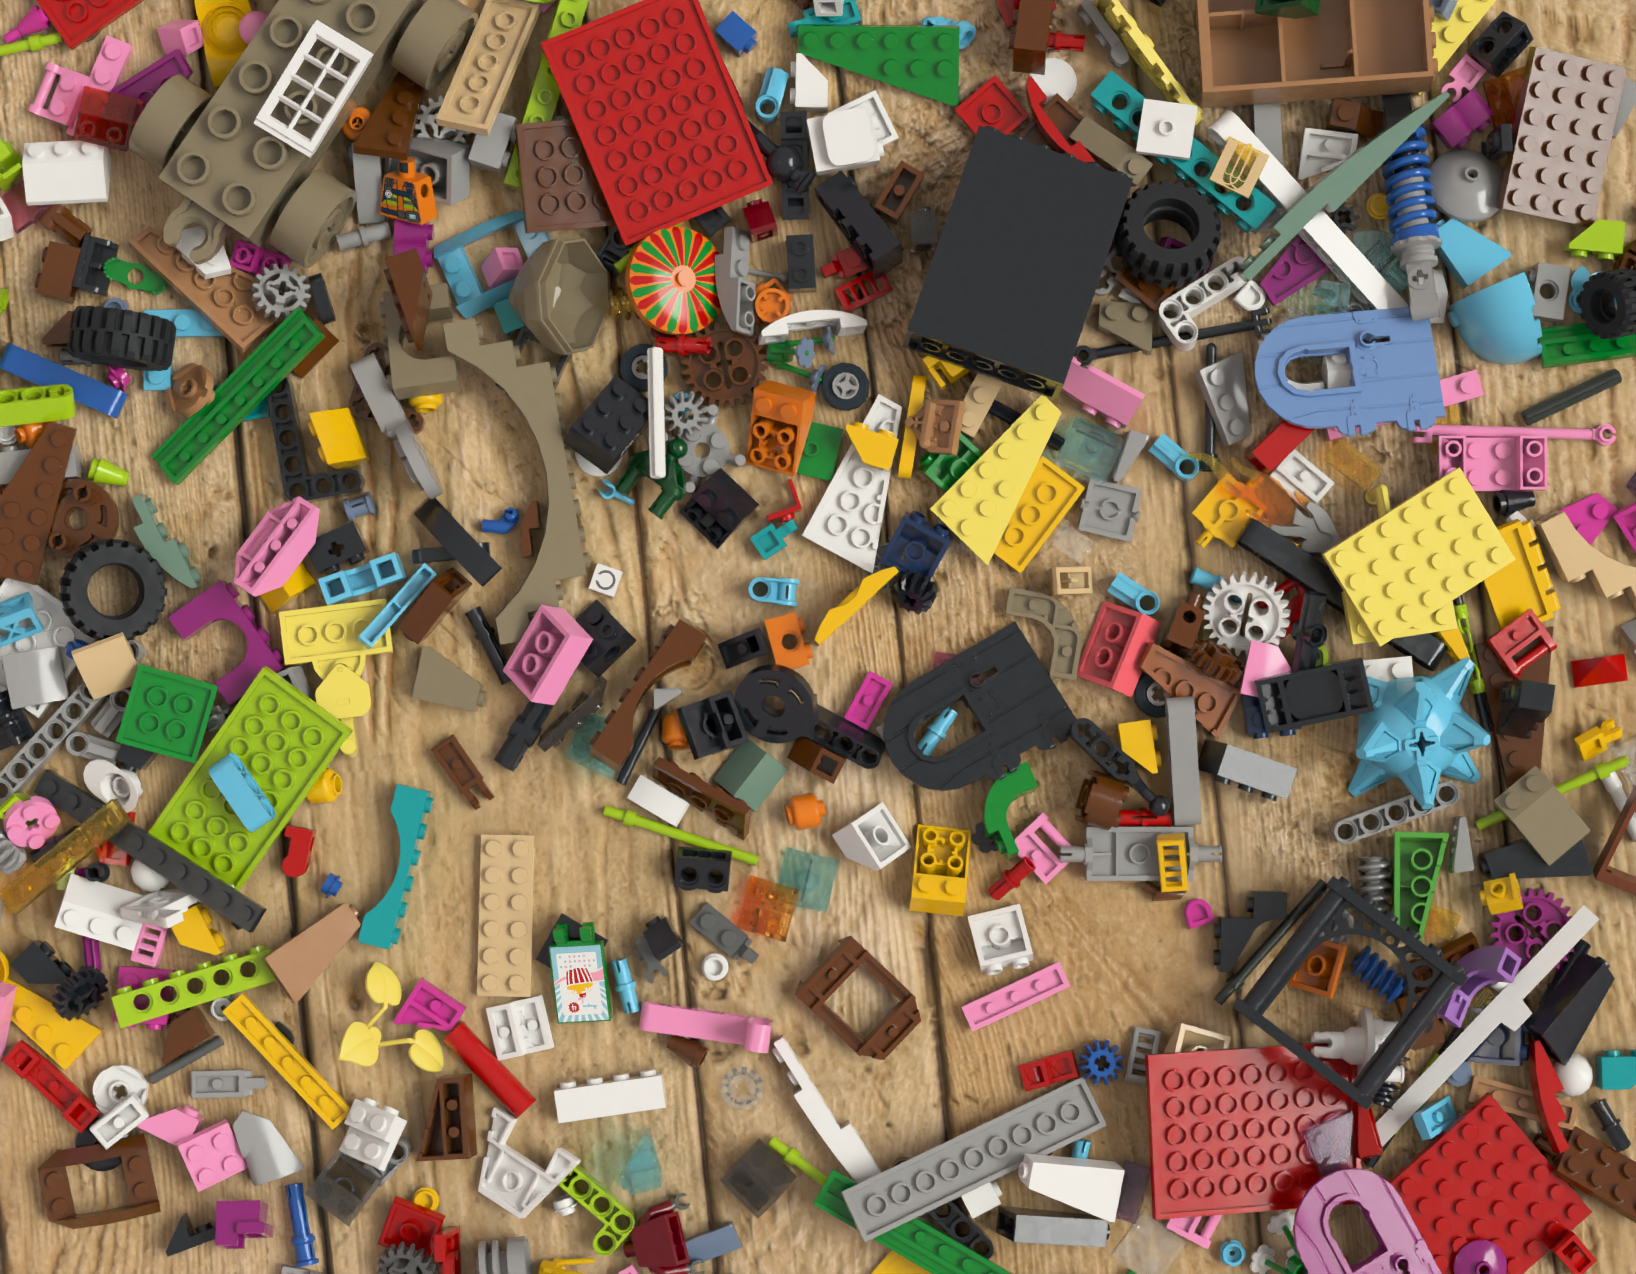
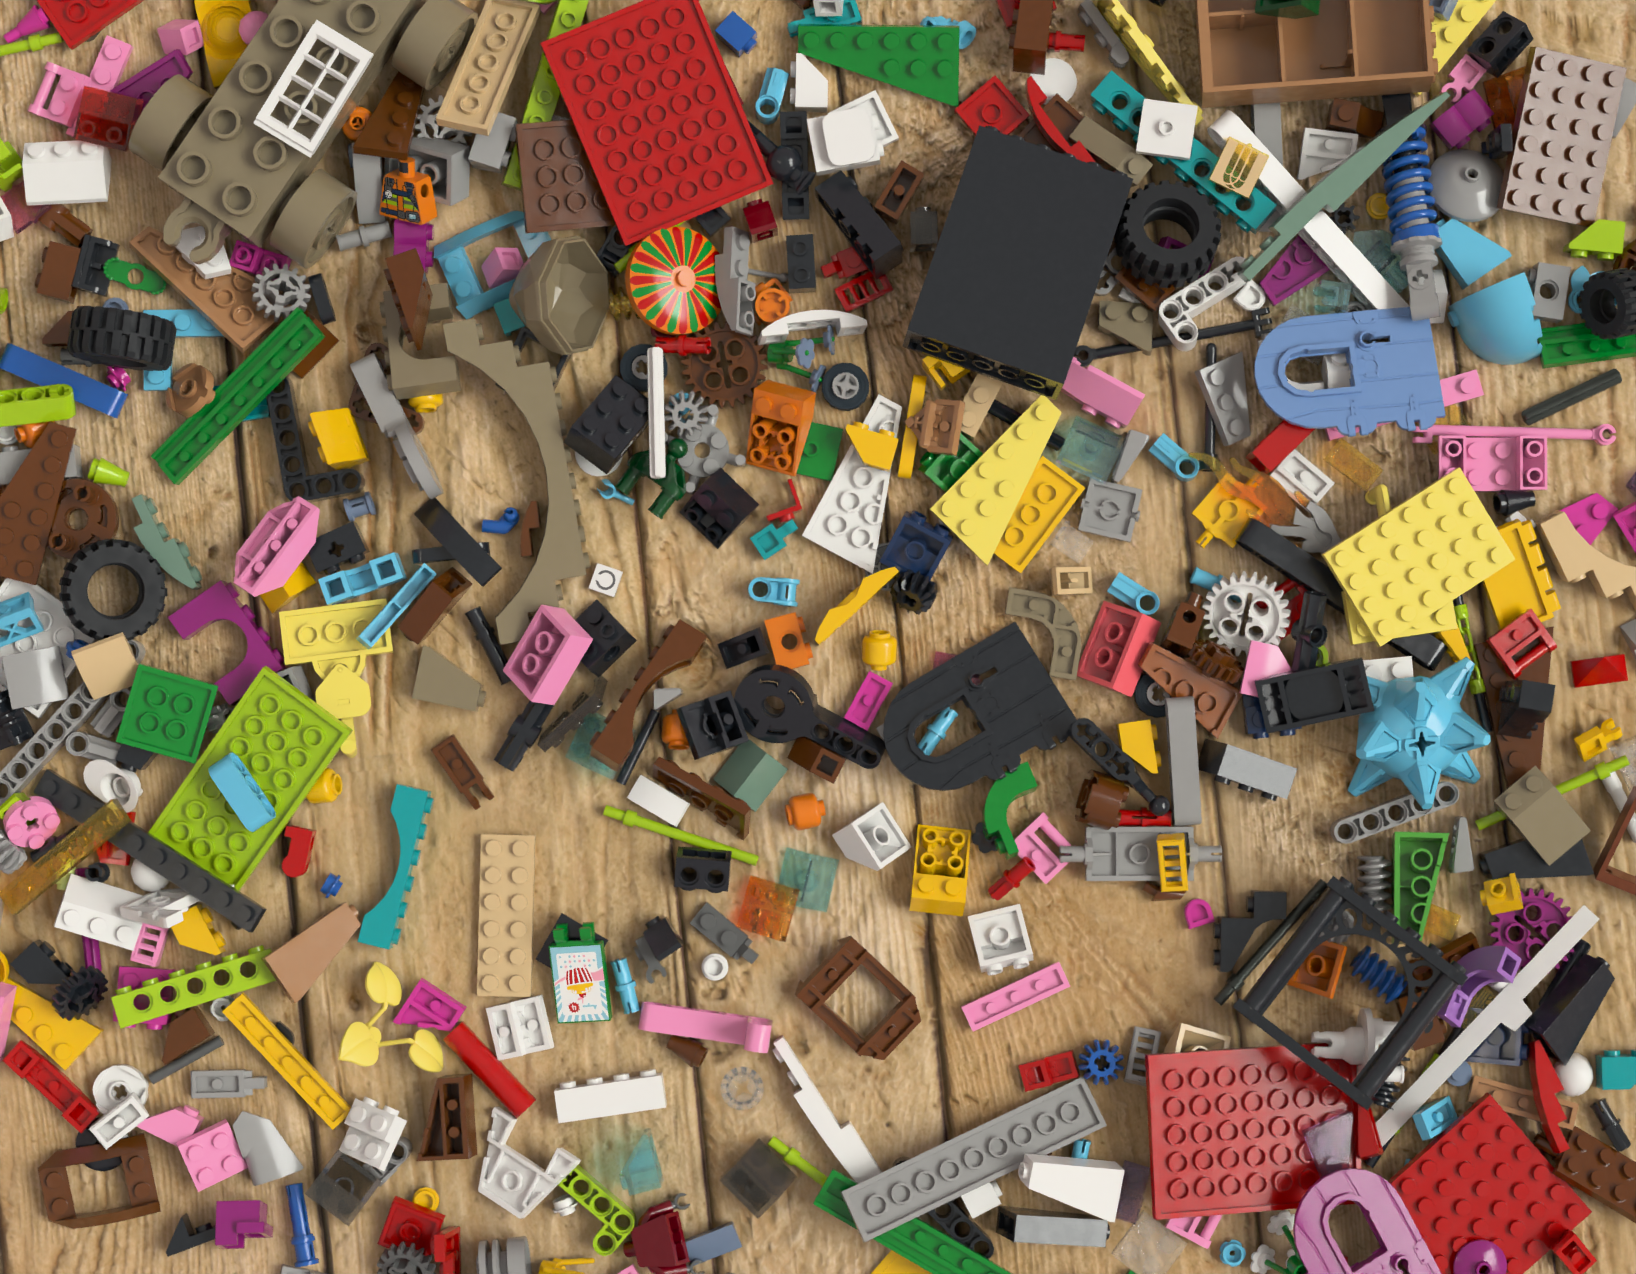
none -> yellow head [862,630,897,671]

